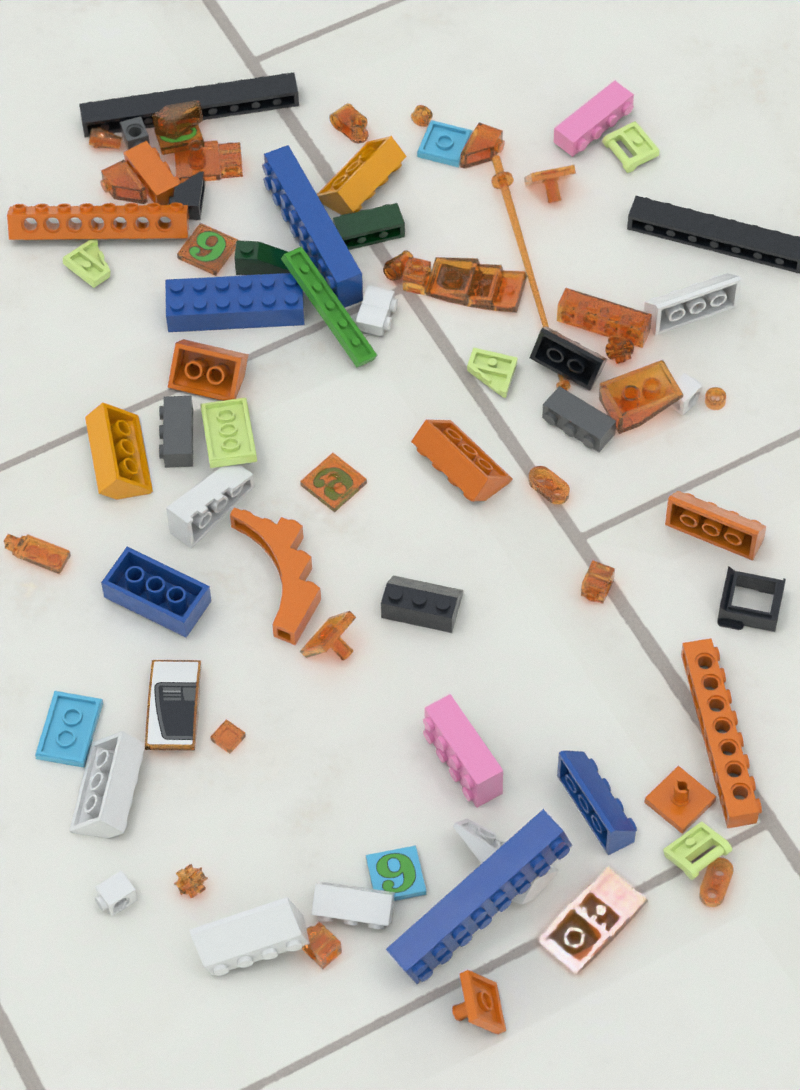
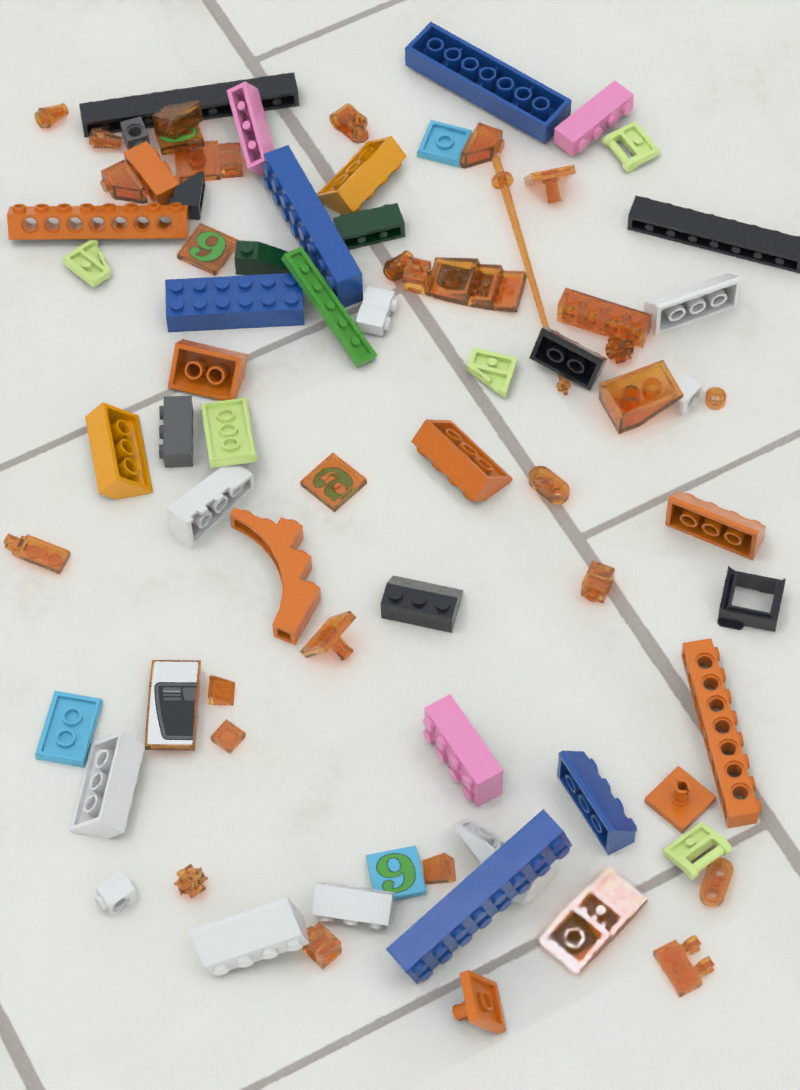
blue brick [101,546,212,638] -> none
clear orange bush [411,105,433,127] -> none
dark grey brick [542,386,617,452] -> none
none -> clear orange cone [35,103,69,128]
none -> clear orange slope [208,675,235,706]
none -> bright pink brick [227,82,275,175]
none -> blue brick [405,22,571,144]
none -> clear orange slope [423,853,456,884]
none -> clear orange plate [653,935,715,997]

